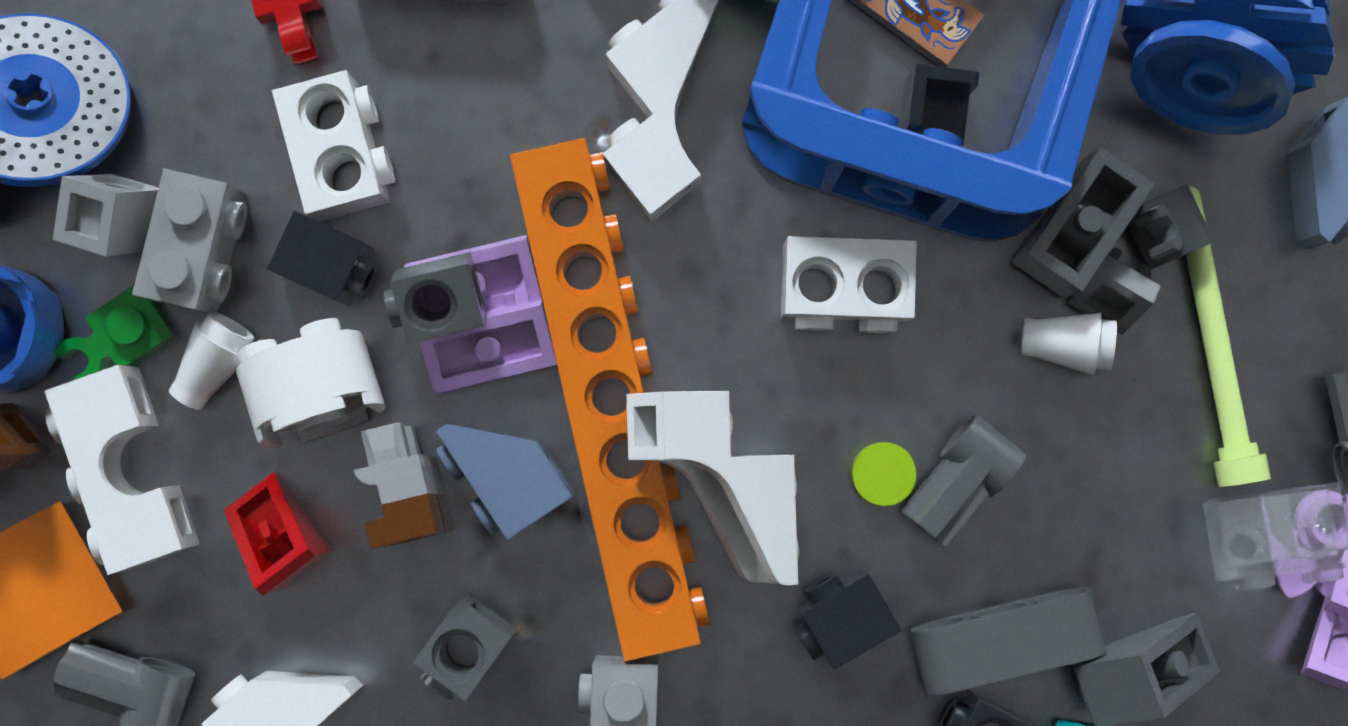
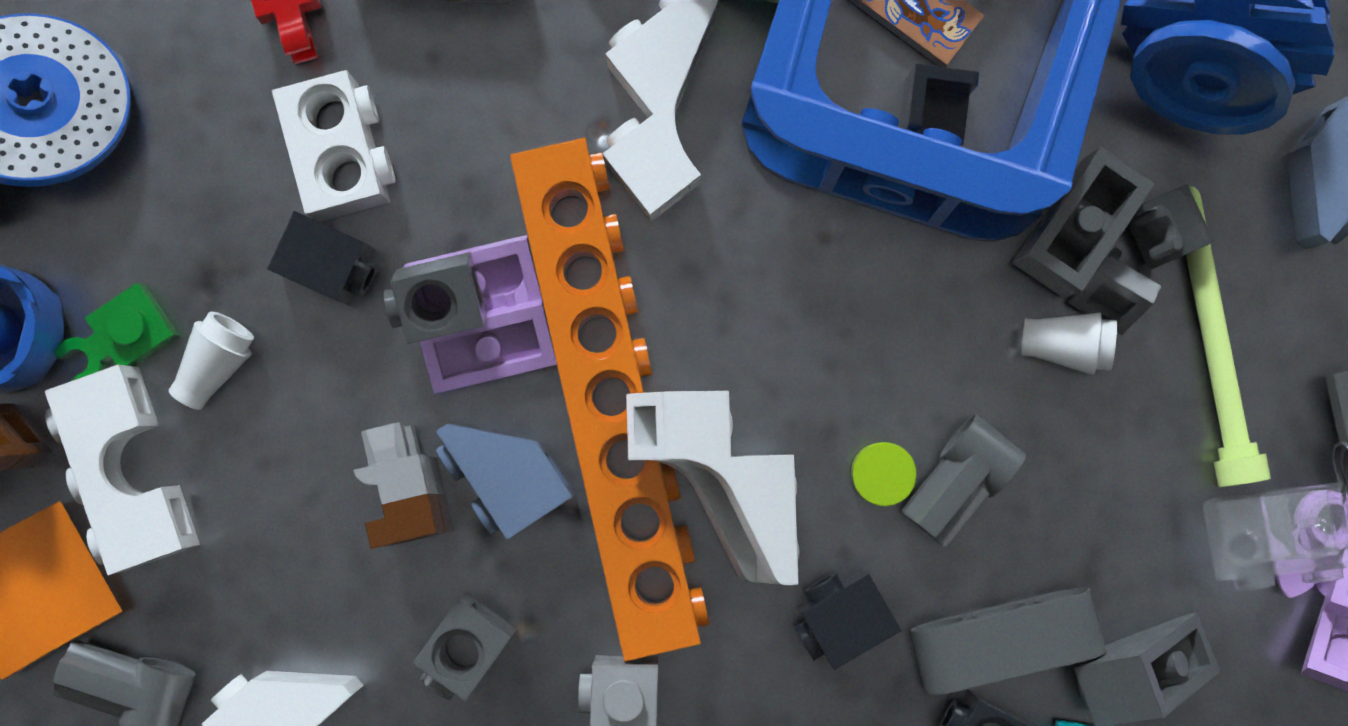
light grey brick [53,174,158,257] -> none
light grey brick [132,168,247,313] -> none
red slope [223,472,334,596] -> none
white brick [236,318,386,448] -> none
white brick [781,236,917,333] -> none

